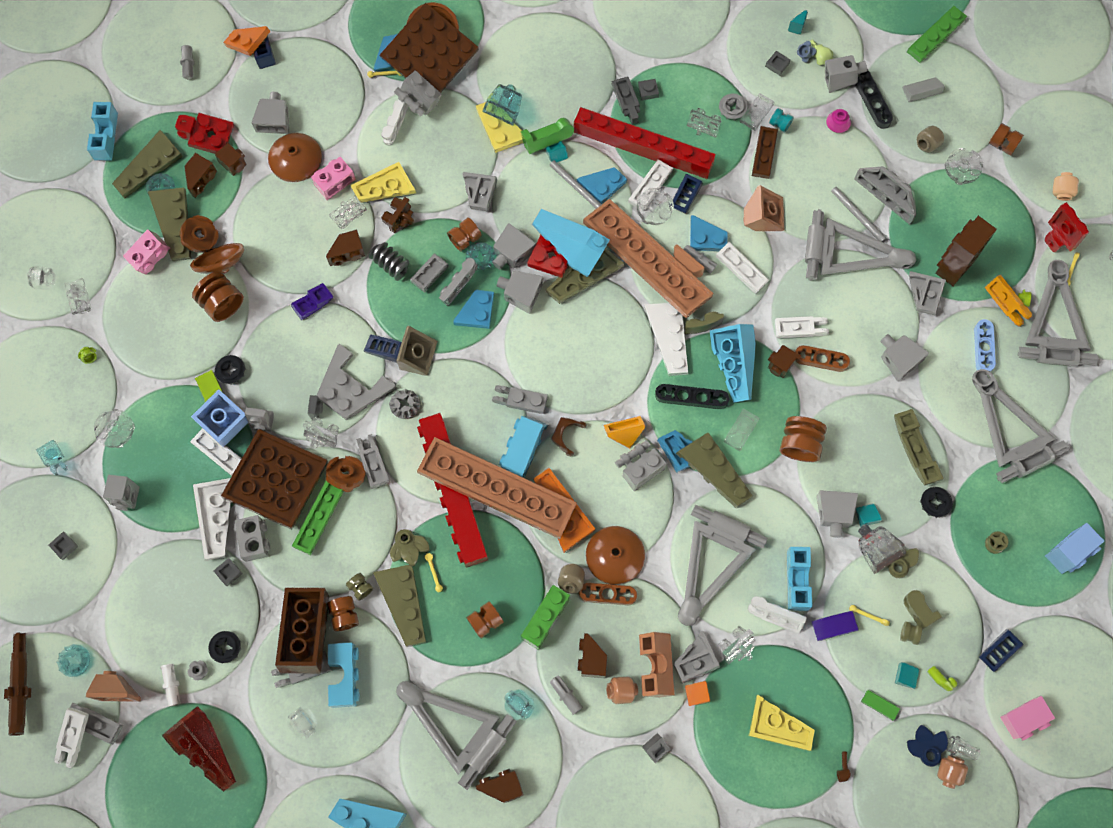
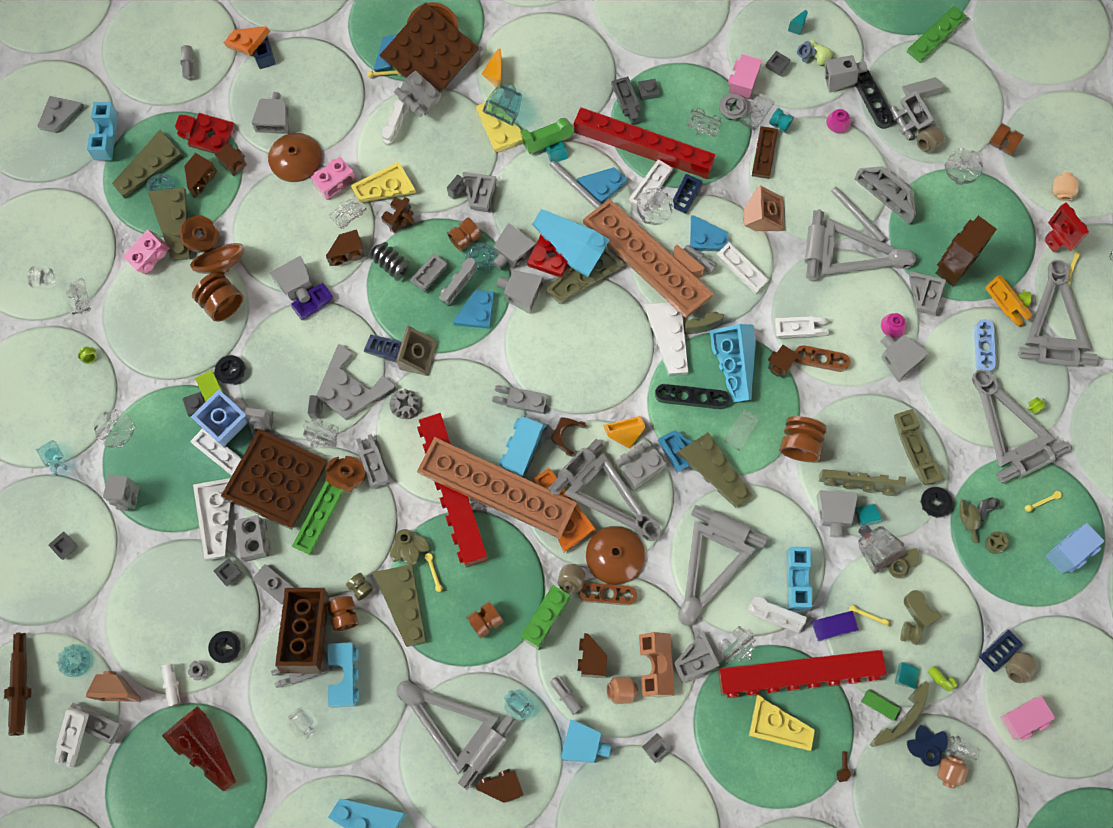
orange slope [685,681,710,706] -> none
none -> light grey wing [38,96,84,133]
none -> dark grey plate [183,392,205,417]
none -> light grey plate [252,564,293,605]
none -> light grey torso [269,256,314,303]
none -> dark grey plate [447,174,465,199]
none -> light orange slope [481,49,502,89]
none -> light grey piece [548,439,661,541]
none -> medium azure torso [561,719,611,763]
none -> red brick [718,650,887,698]
none -> bright pink brick [728,54,762,99]
none -> olive wing [819,469,906,496]
none -> olive slope [869,681,929,747]
none -> dark pink cone [881,313,907,338]
none -> light grey brick [890,90,936,140]
none -> olive hand [960,500,981,543]
none -> dark grey arm [977,497,1001,522]
none -> dark tan head [1005,652,1037,683]
none -> light yellow hinge [1025,491,1062,512]
none -> lime plate [1027,397,1046,414]

